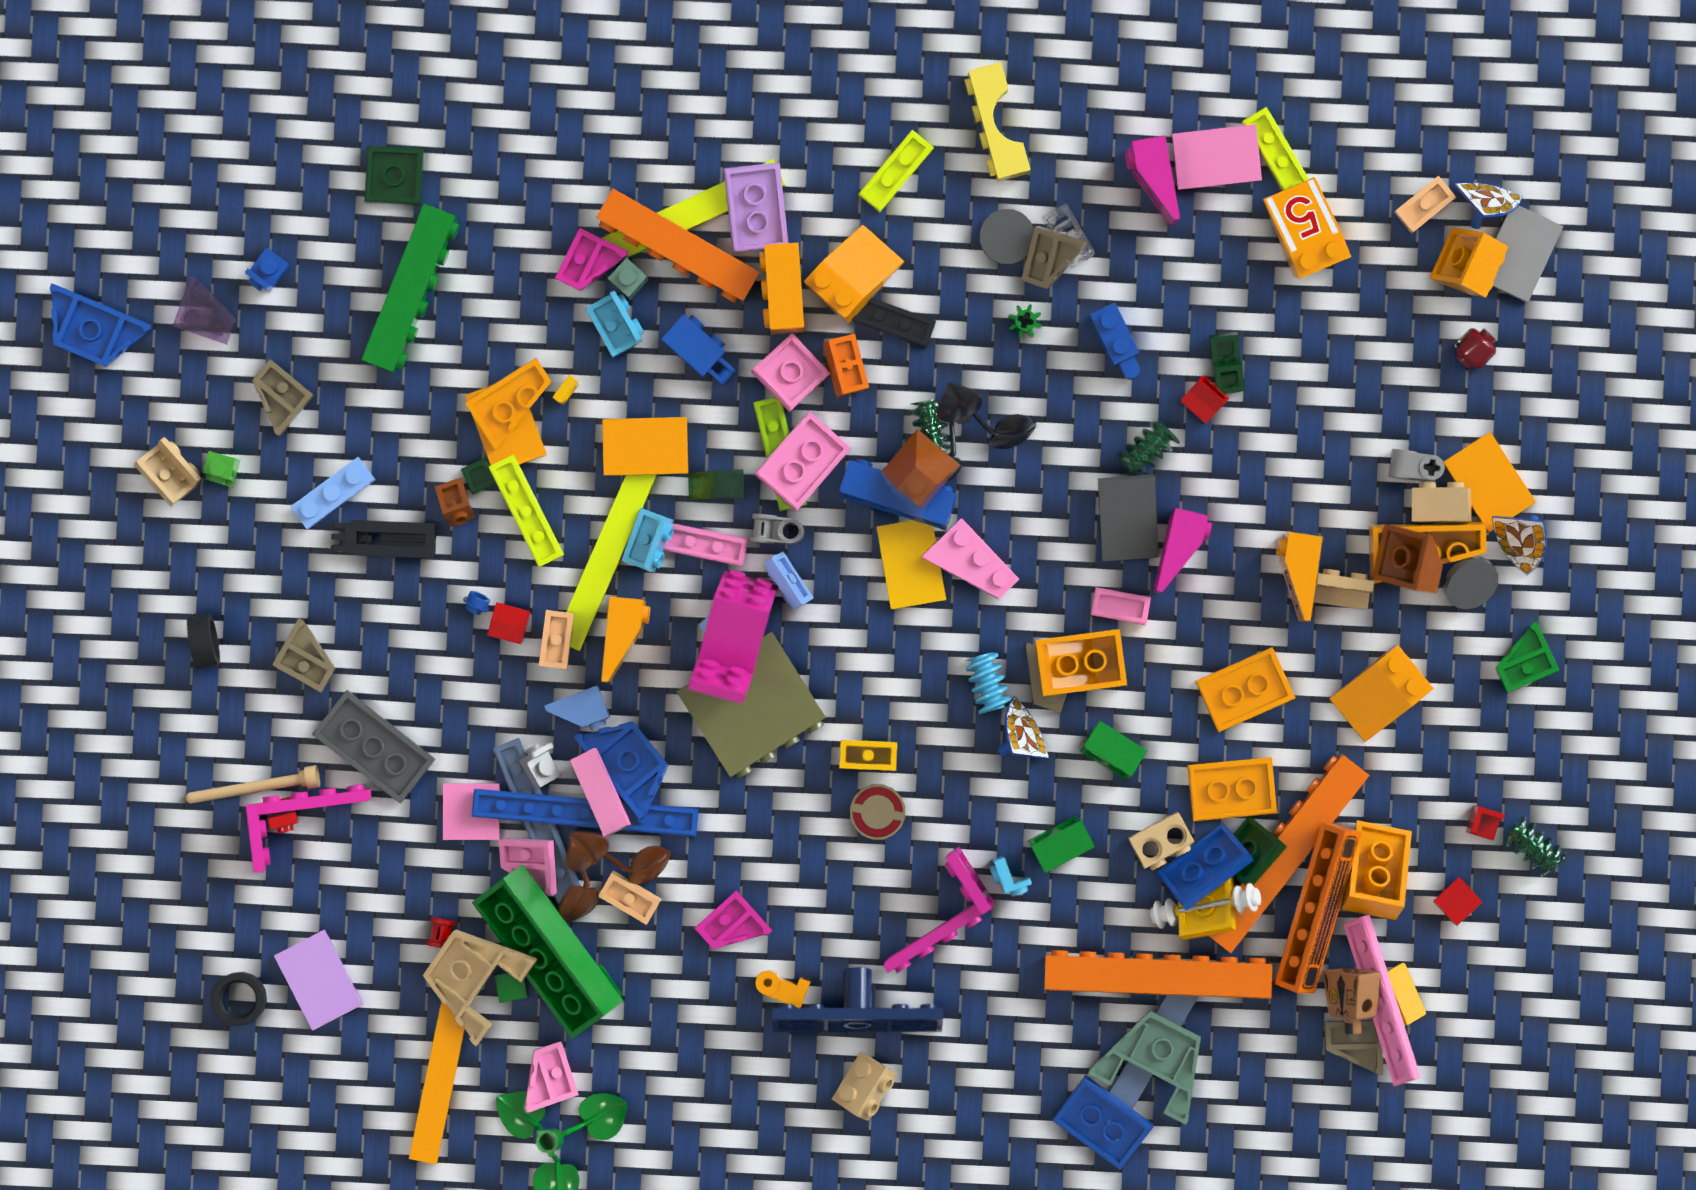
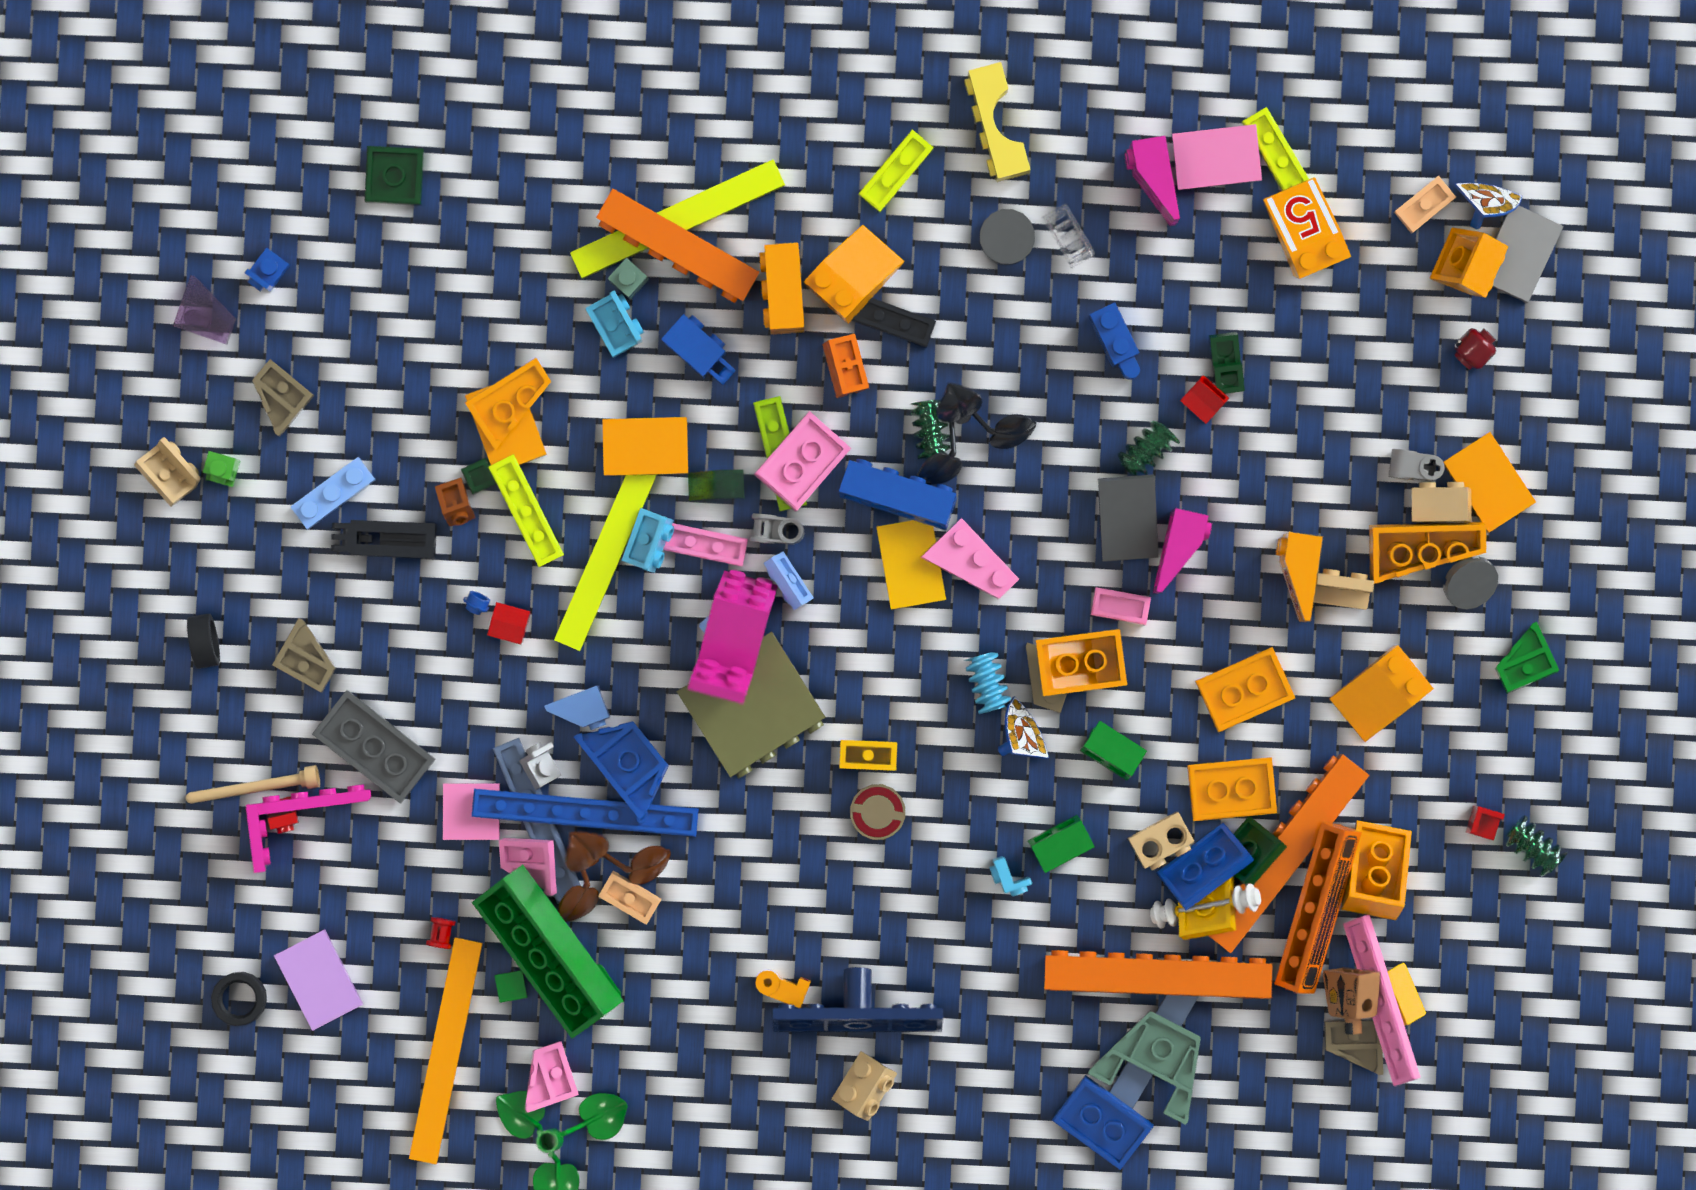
blue wing [50,283,152,367] -> none
green brick [361,203,460,374] -> none
tan wing [423,930,537,1046] -> none
light nougat plate [539,610,575,669] -> none
yellow tile [553,375,579,405] -> none
dark pink wing [555,228,629,291] -> none
bright pink tile [570,748,631,837] -> none
light orange slope [601,597,650,682] -> none
dark pink wing [695,890,773,949] -> none
lavender tile [724,162,788,253] -> none
bright pink tile [751,333,831,412] -> none
dark orange slope [881,429,960,508] -> none
dark pink bracket [884,846,995,973] -> none
green gear [1008,304,1042,339] -> none
dark tan wing [1021,226,1087,289] -> none
dark orange slope [1372,524,1443,594] -> none
red piece [1433,877,1482,926] -> none
shield [1492,515,1547,575] -> none

